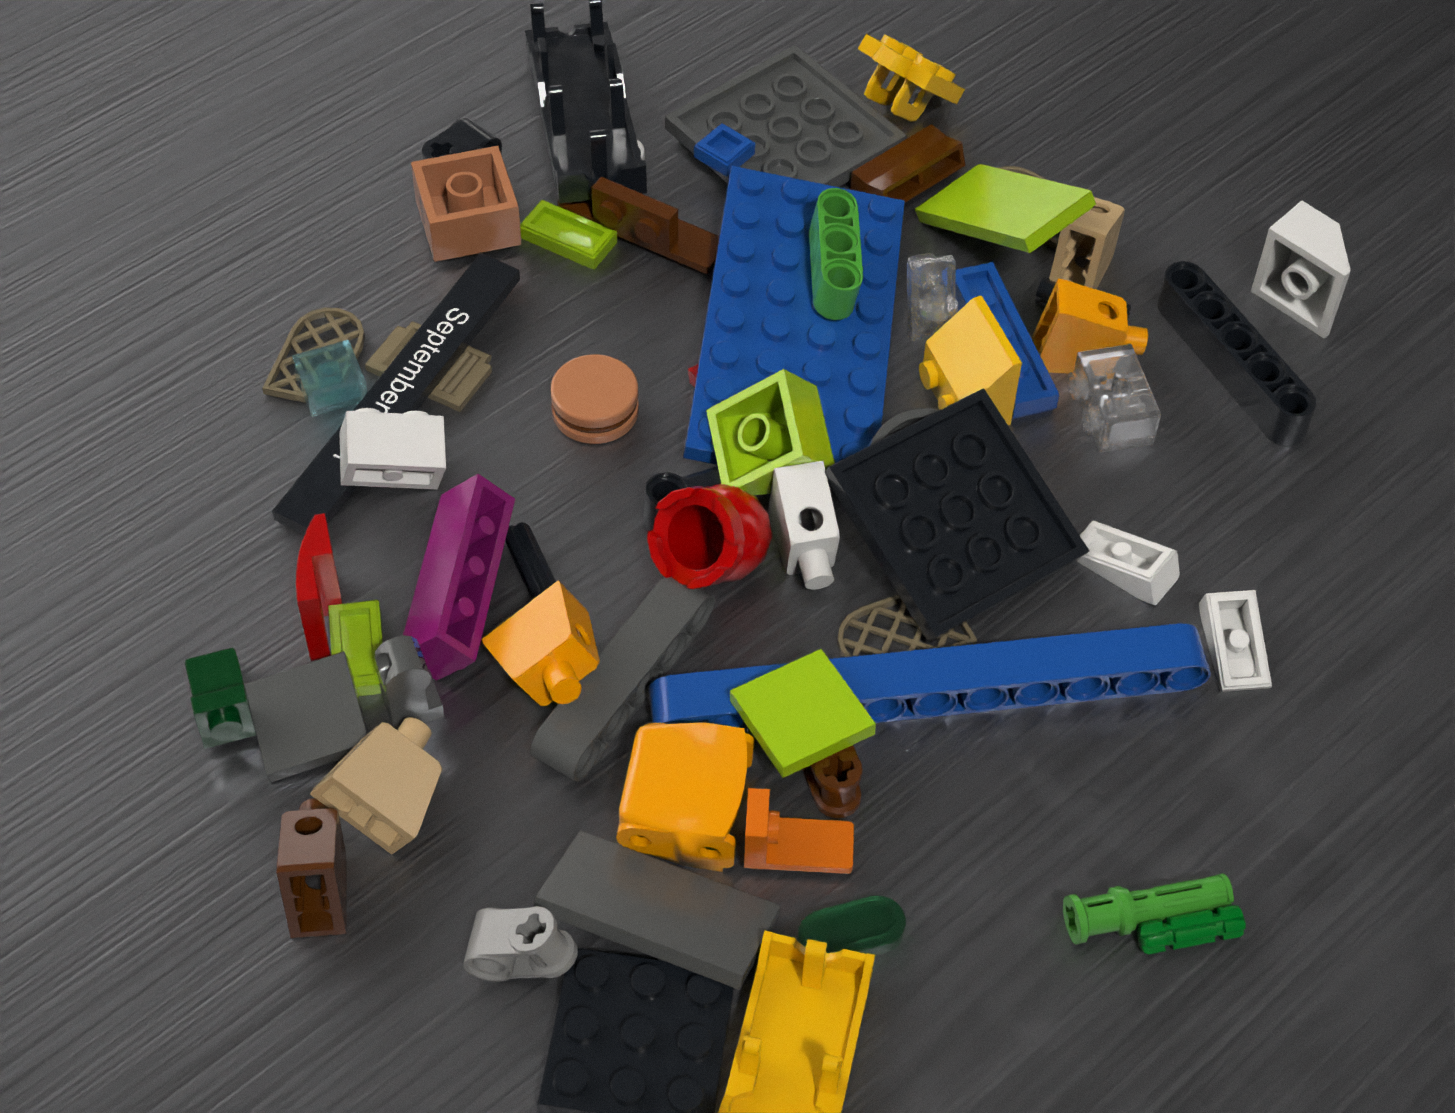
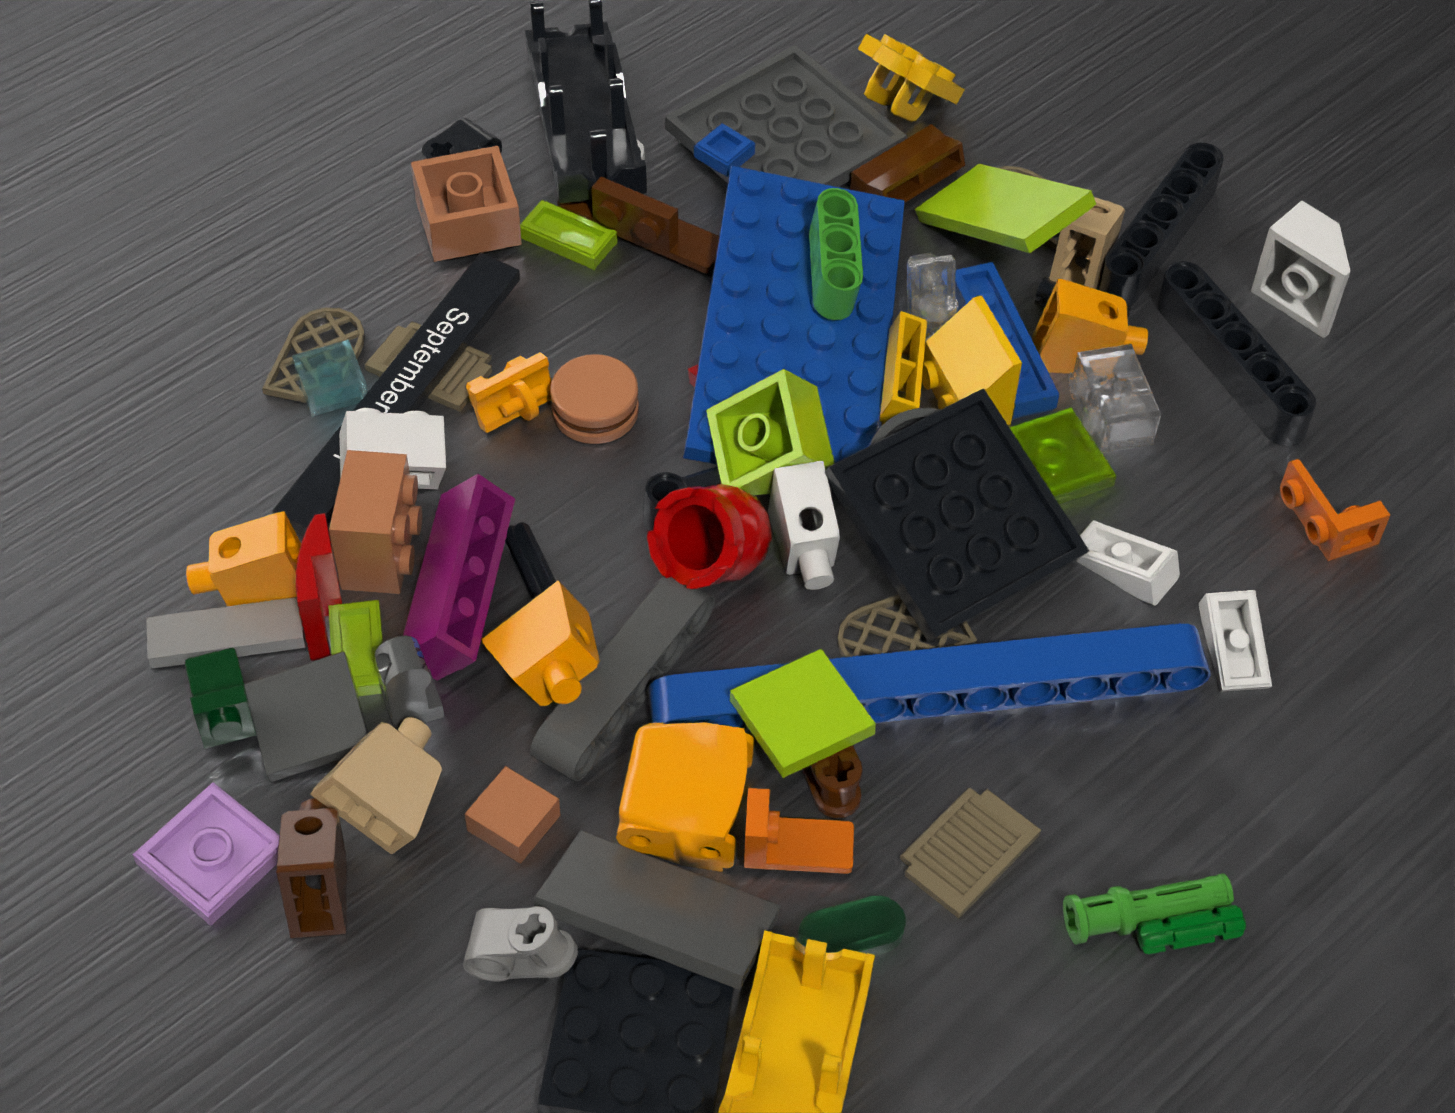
none -> lavender tile [132,782,280,926]
none -> light grey tile [146,597,305,669]
none -> light orange torso [186,511,301,606]
none -> nougat brick [329,450,422,594]
none -> nougat piece [465,766,561,864]
none -> light orange hips [466,352,552,433]
none -> yellow piece [880,311,927,425]
none -> dark tan window [900,788,1041,919]
none -> clear neon green tile [1010,408,1117,504]
none -> black beam [1098,143,1224,306]
none -> orange bracket [1280,459,1390,561]

